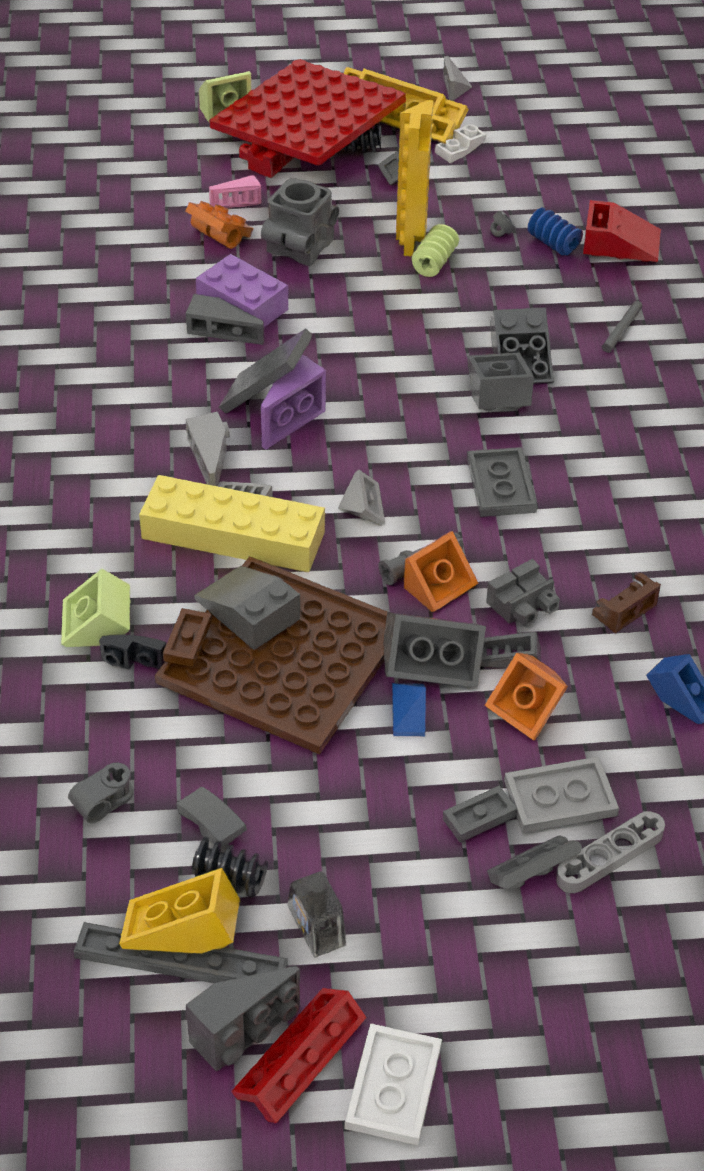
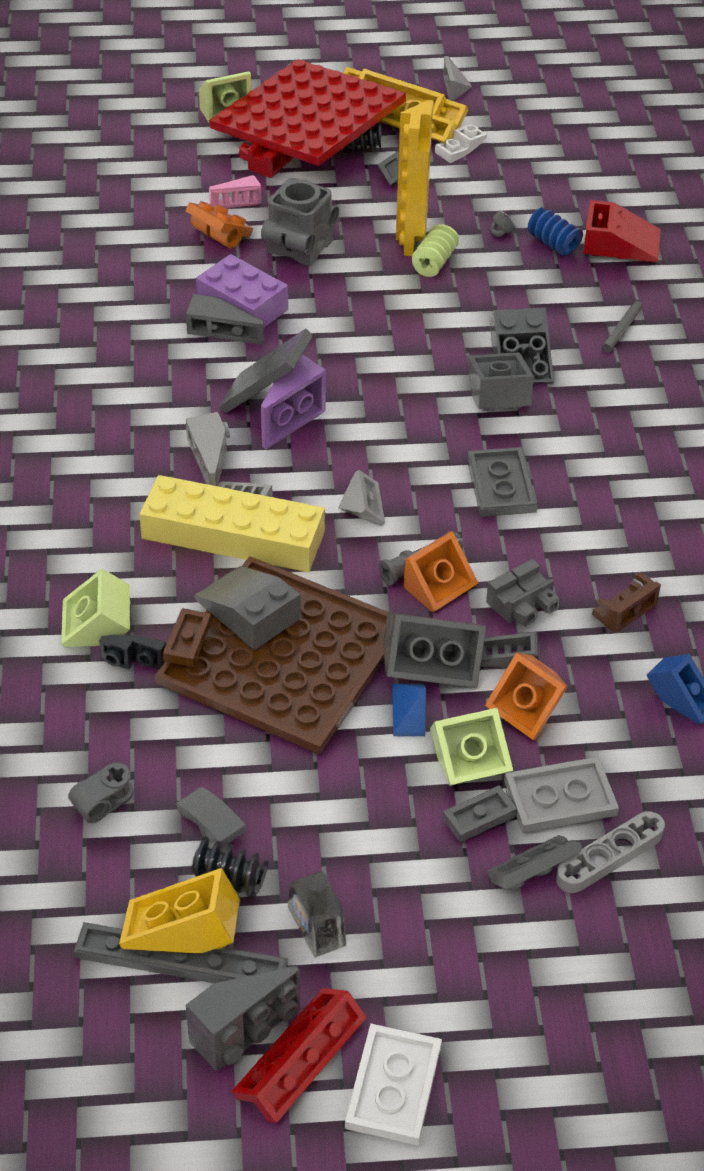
none -> yellowish green slope [430,708,513,786]

